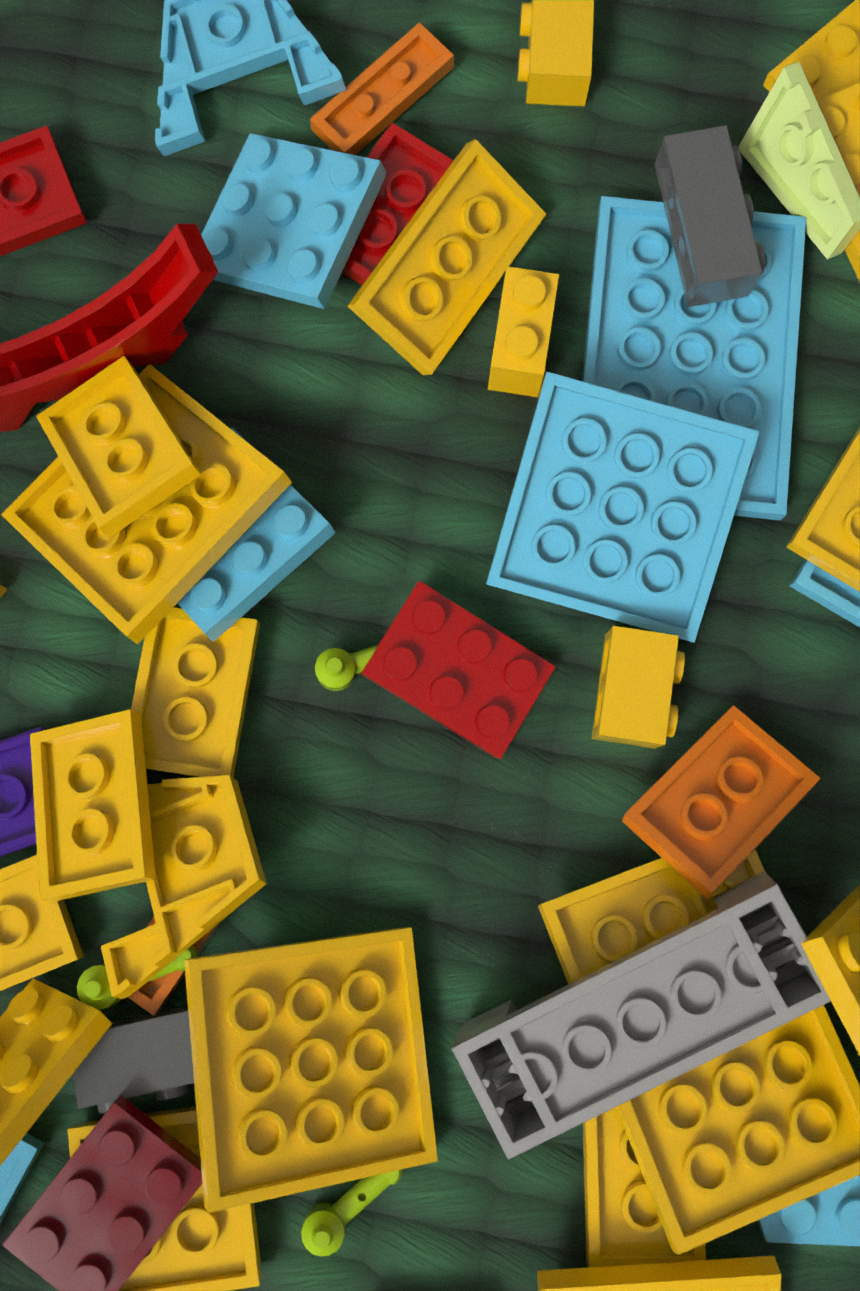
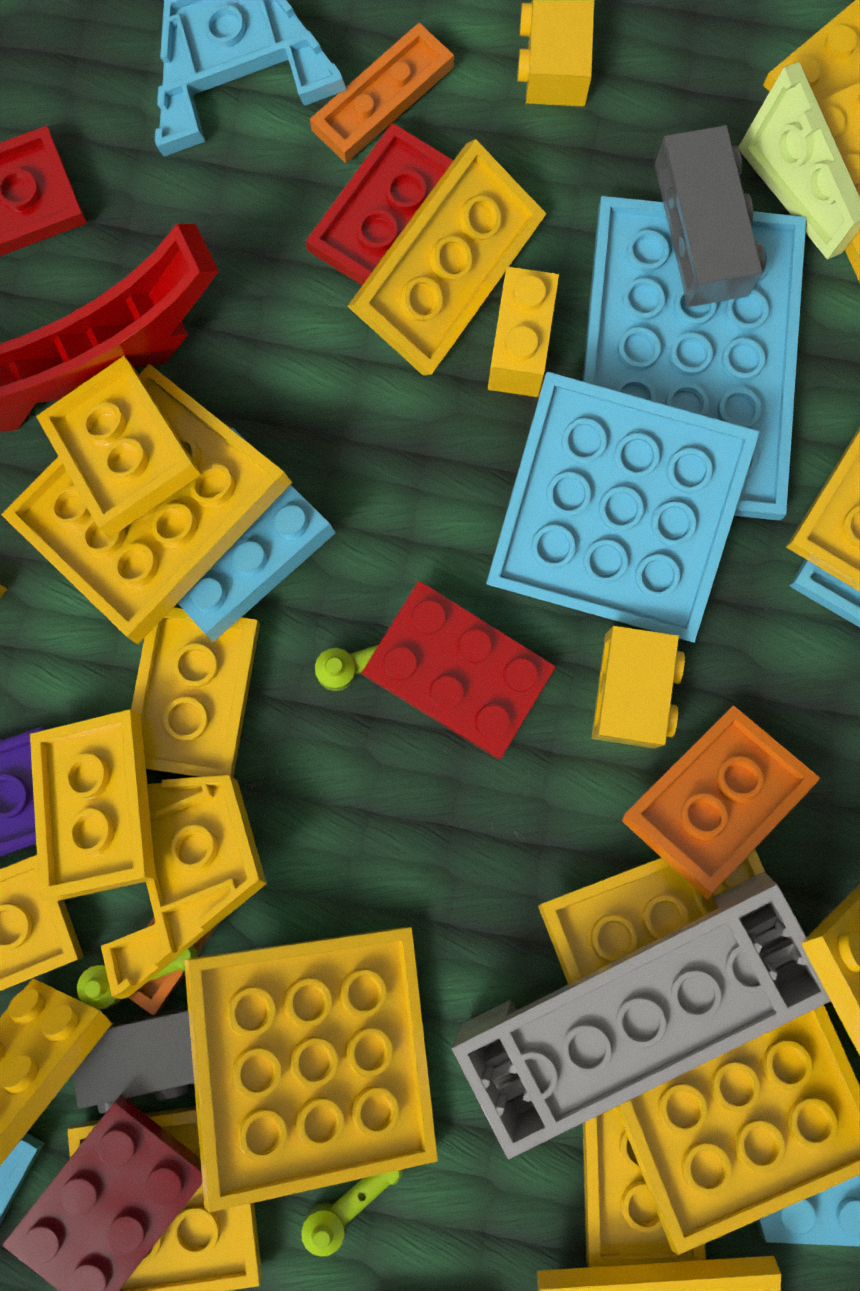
medium azure plate [201,133,387,309] -> none

